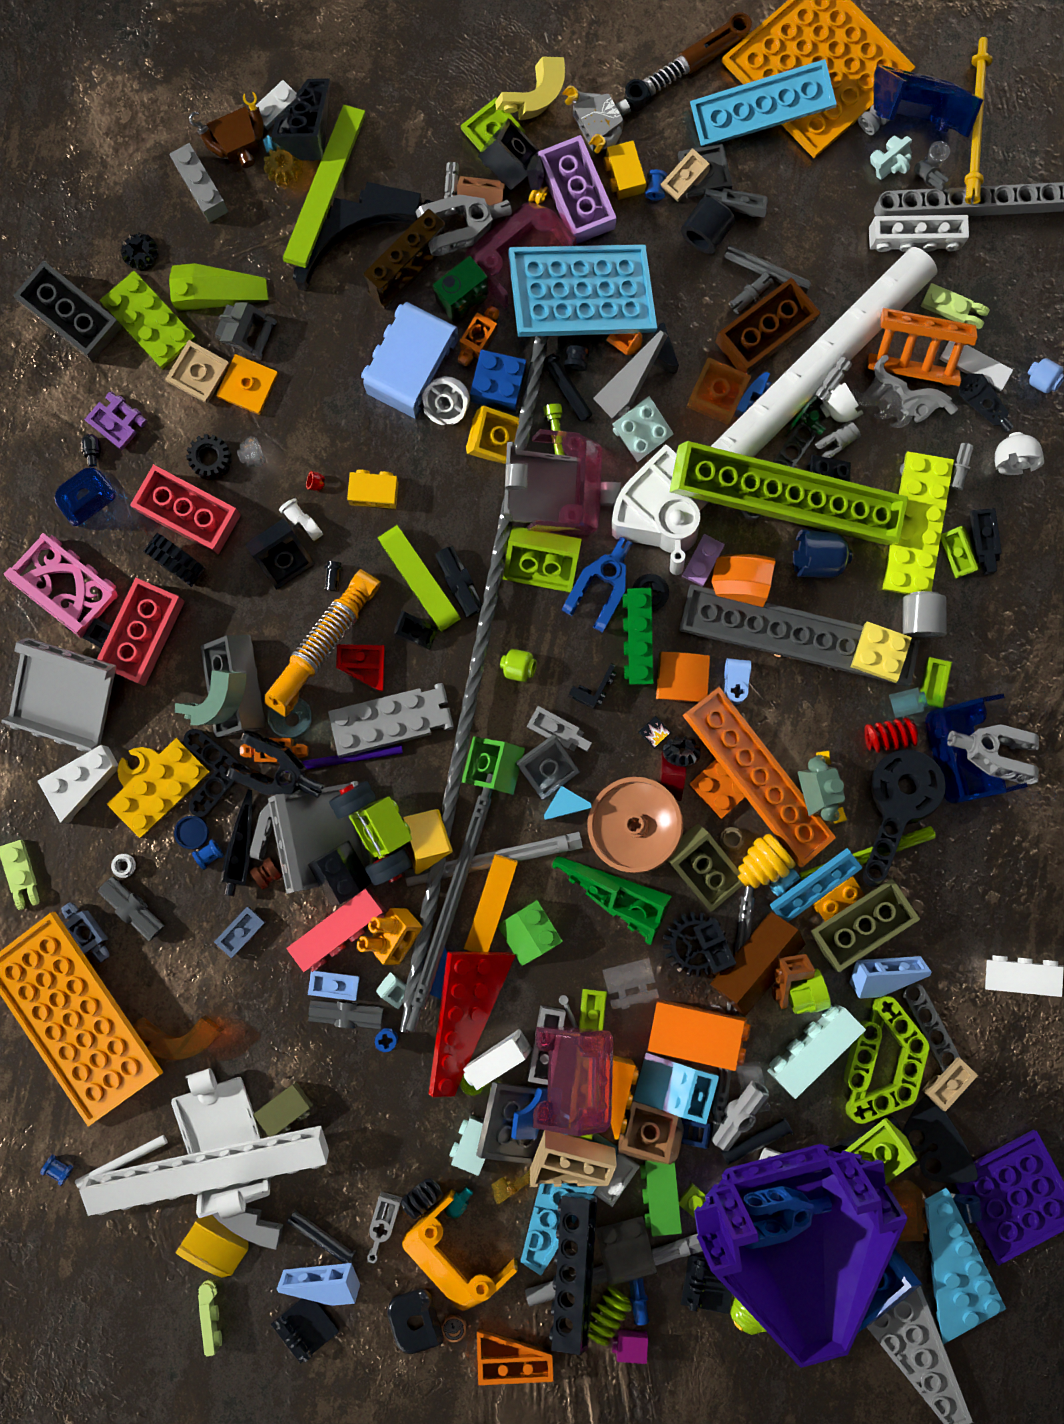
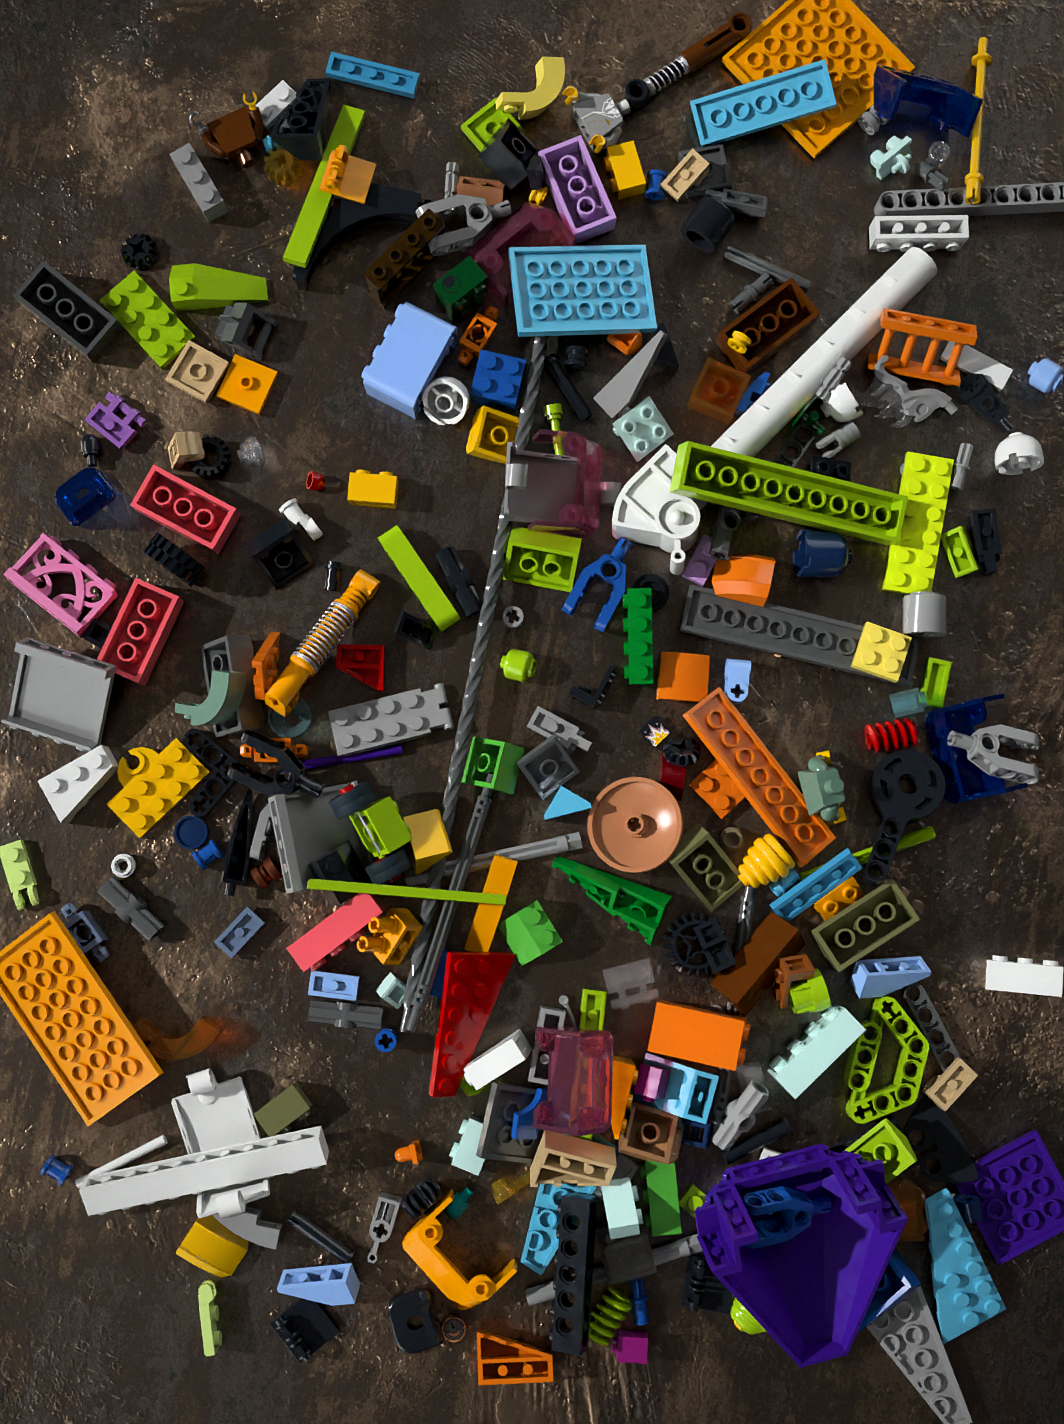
yellowish green hinge [921,283,990,329] -> none
none -> tan plate [168,431,205,470]
none -> orange wing [252,631,280,700]
none -> lime tile [307,879,506,905]
none -> light orange hinge [319,145,376,204]
none -> dark azure plate [325,52,420,99]
none -> orange piece [395,1140,423,1164]
none -> light grey bush [502,606,524,629]
none -> light aqua piece [601,1177,643,1239]
none -> magenta brick [633,1063,671,1103]
none -> dark grey piece [709,505,742,561]
none -> yellow bush [727,331,752,353]

